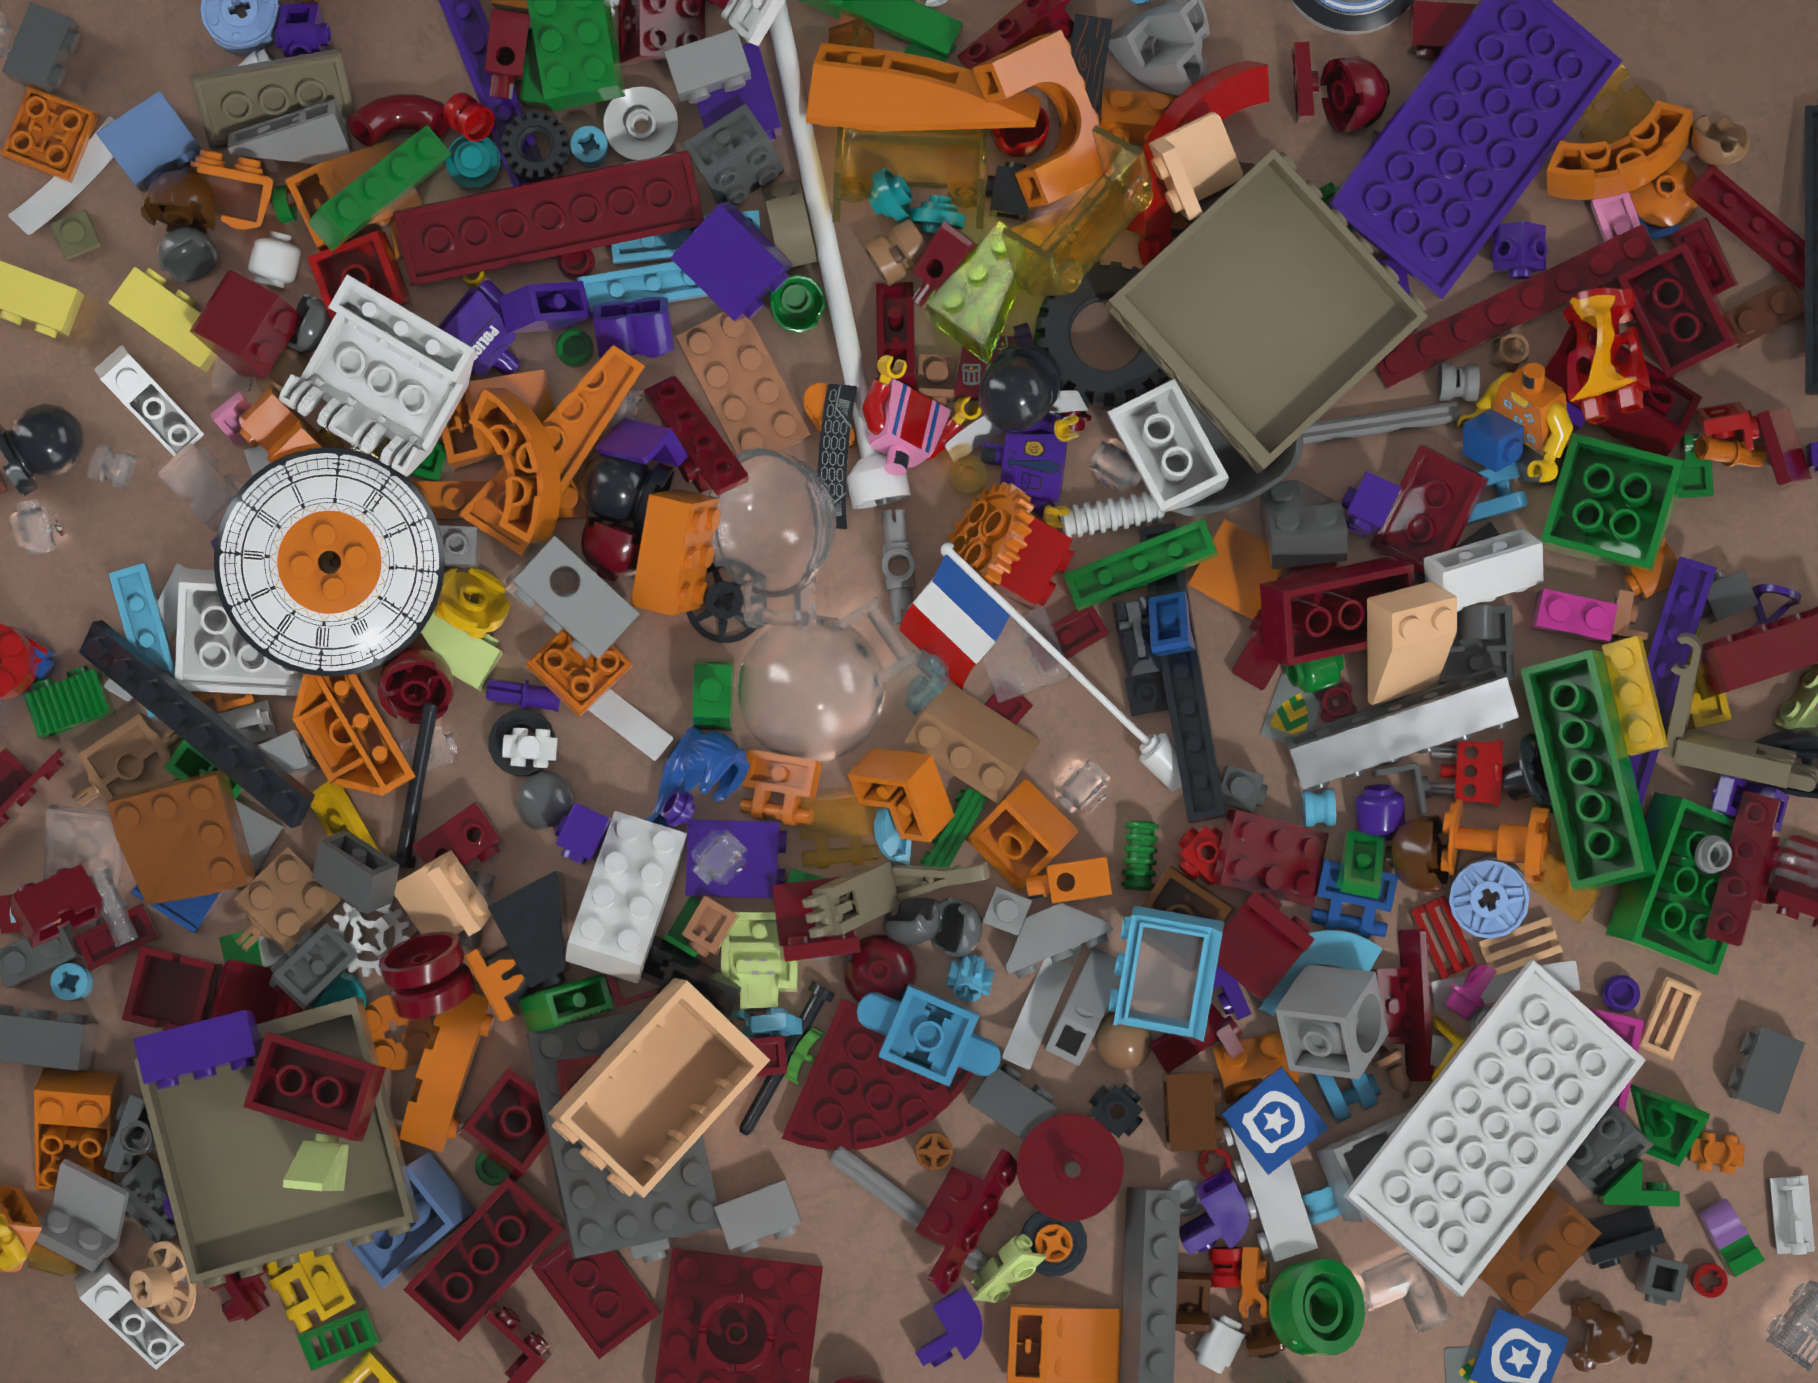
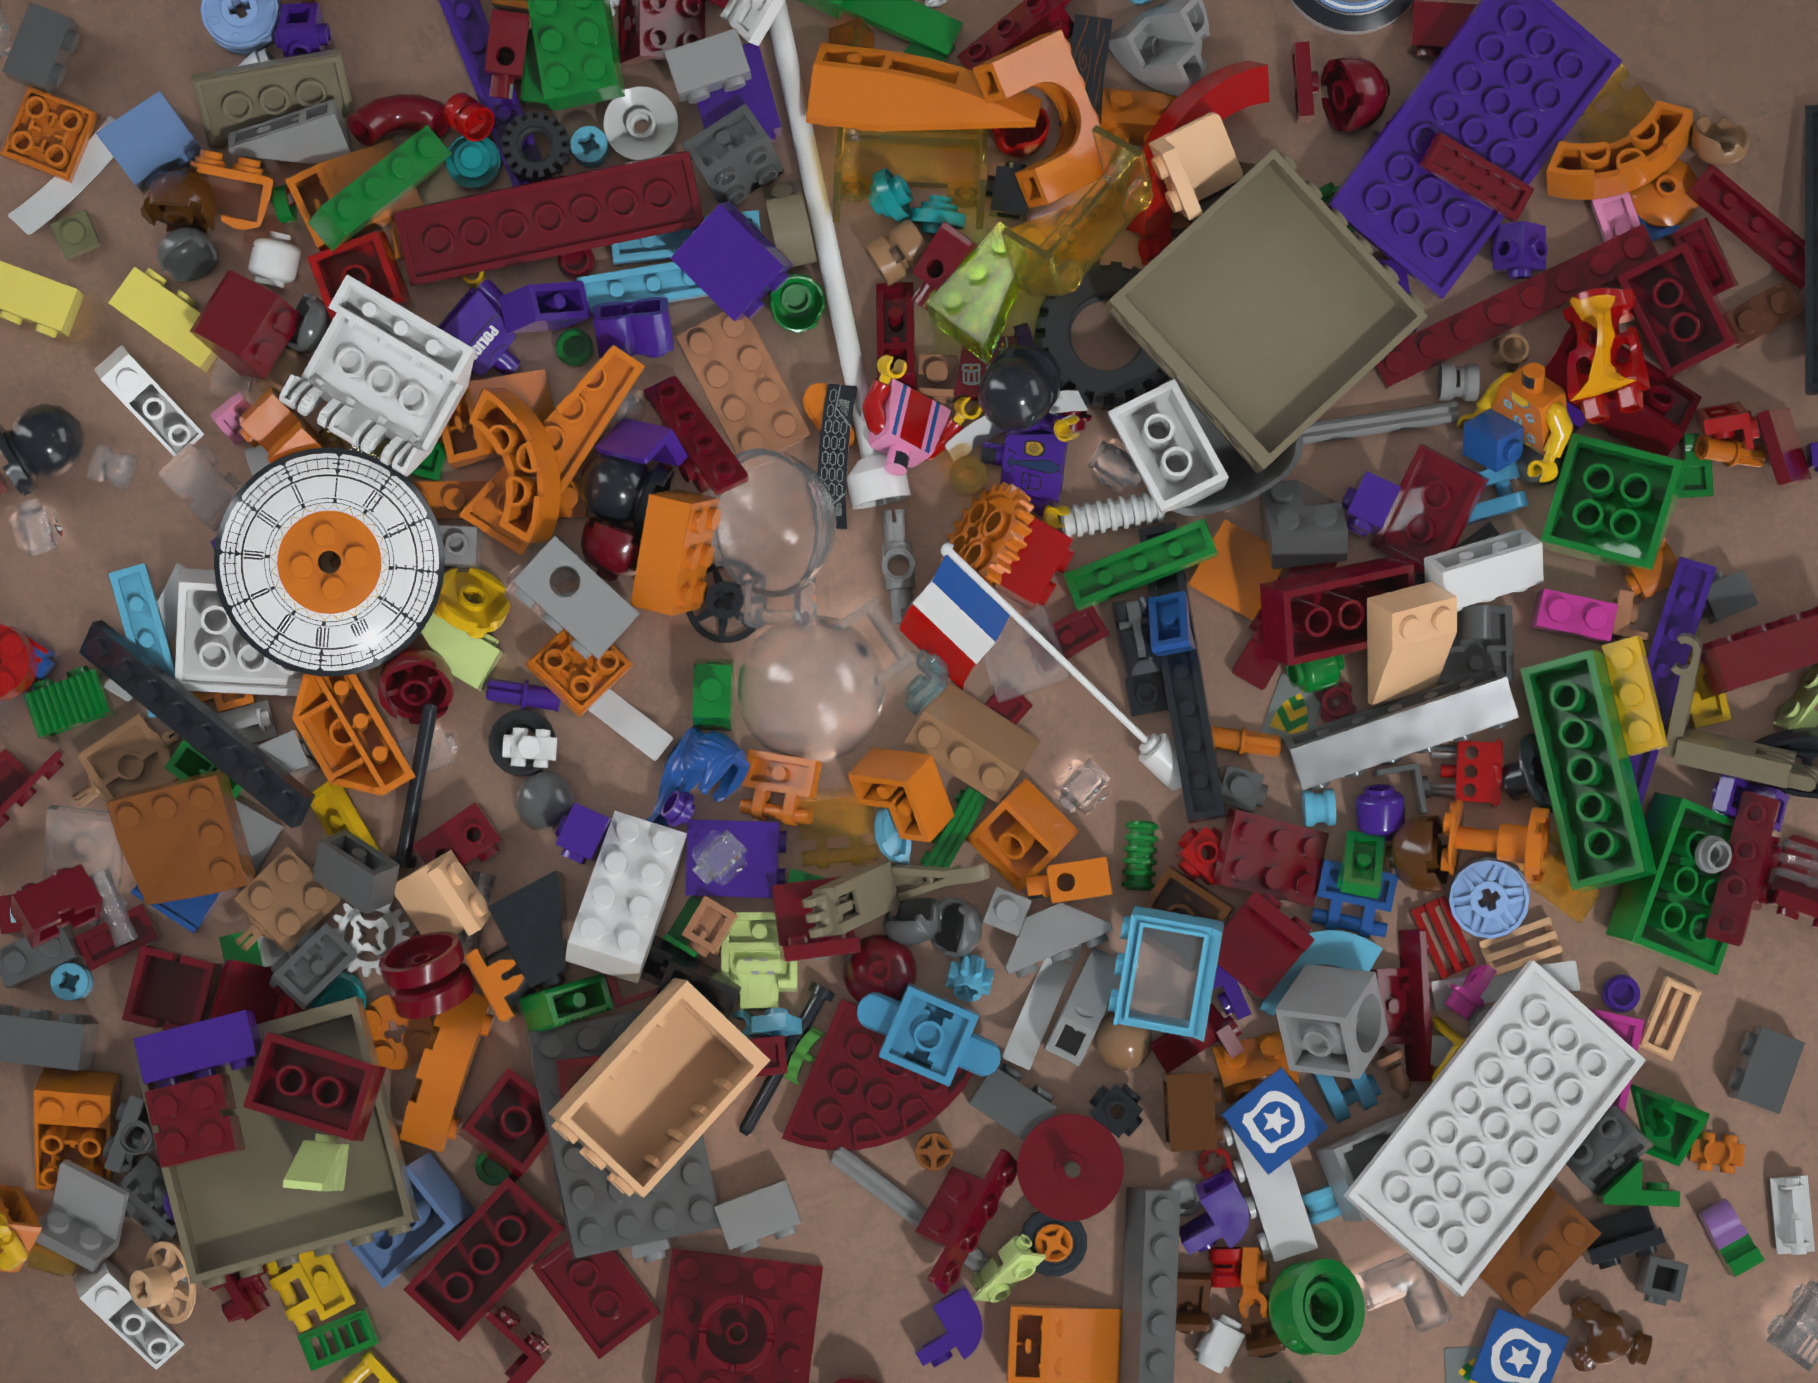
red bush [1691,1263,1728,1298] -> none
dark purple piece [1751,584,1802,628] -> none
none -> dark red piece [144,1074,246,1168]
none -> orange axle [1211,724,1281,757]
none -> dark red plate [1419,132,1534,222]

